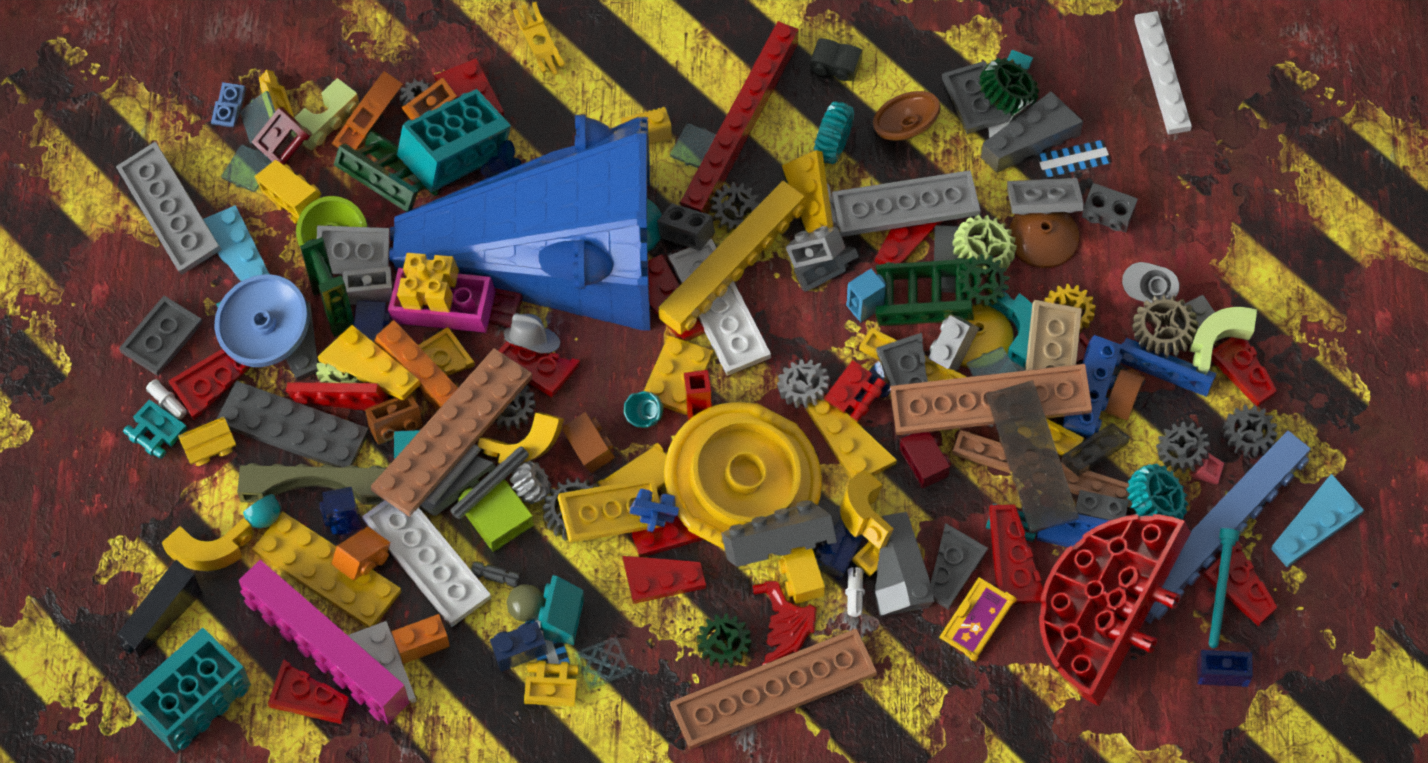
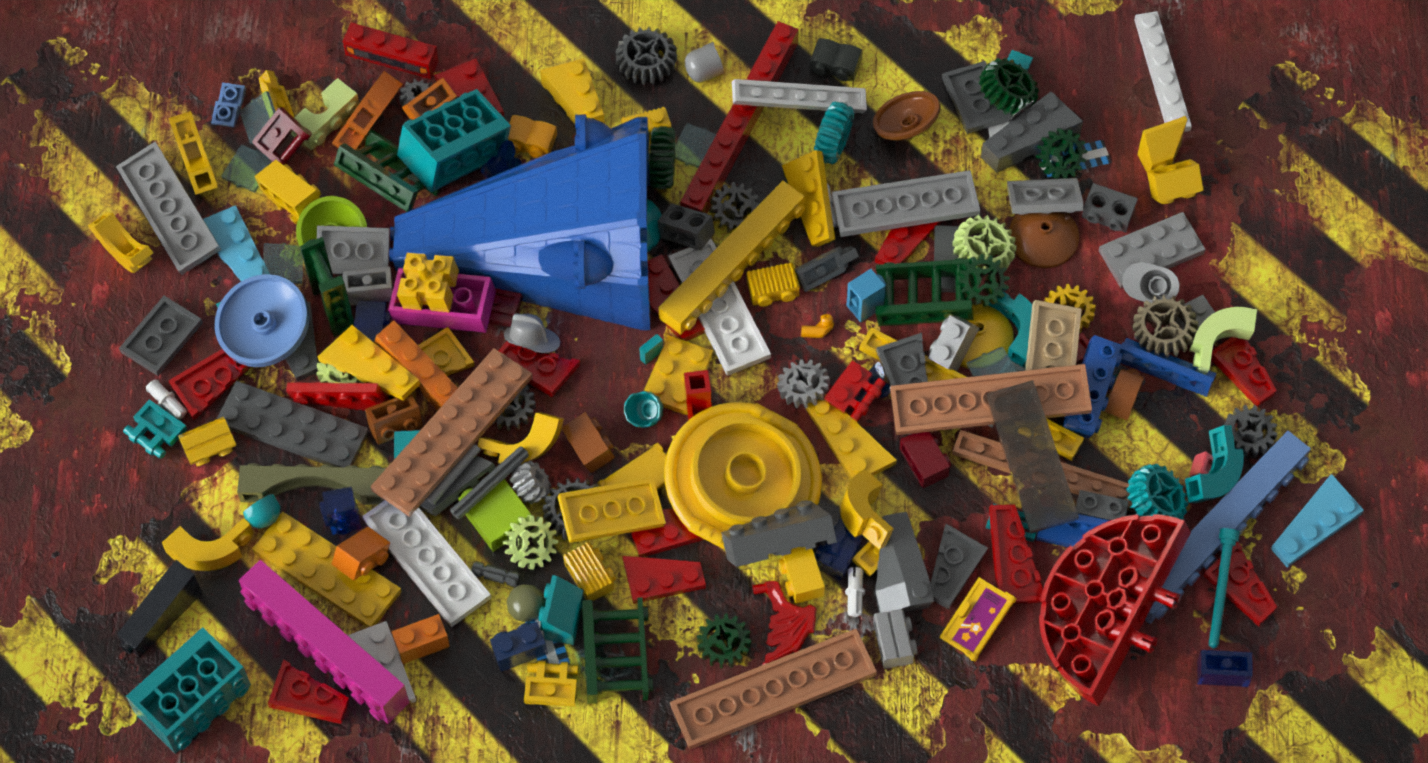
yellow piece [513,2,565,75] -> none
blue hips [629,489,679,532] -> none
light grey brick [786,226,846,268] -> none
clear smoke plate [1061,423,1130,476] -> none
dark grey gear [1156,422,1211,474] -> none
none -> yellow arch [88,212,153,273]
none -> yellow arch [168,111,218,195]
none -> clear light blue piece [263,243,303,284]
none -> red brick [343,22,439,79]
none -> yellowish green gear [503,515,558,569]
none -> light orange brick [506,115,557,158]
none -> yellow wedge [540,58,605,125]
none -> yellow brick [563,542,616,601]
none -> dark green fence [582,597,653,704]
none -> dark grey gear [616,26,677,85]
none -> teal tile [639,334,663,365]
none -> dark green gear [649,126,676,190]
none -> light grey helmet [685,42,724,83]
none -> white plate [732,79,867,113]
none -> yellow brick [746,262,800,307]
none -> light orange arm [801,314,834,338]
none -> light grey brick [873,609,917,669]
none -> dark green gear [1036,128,1088,179]
none -> light grey plate [1099,212,1205,289]
none -> yellow slope [1137,116,1187,172]
none -> yellow brick [1147,159,1203,204]
none -> teal arch [1185,425,1244,503]

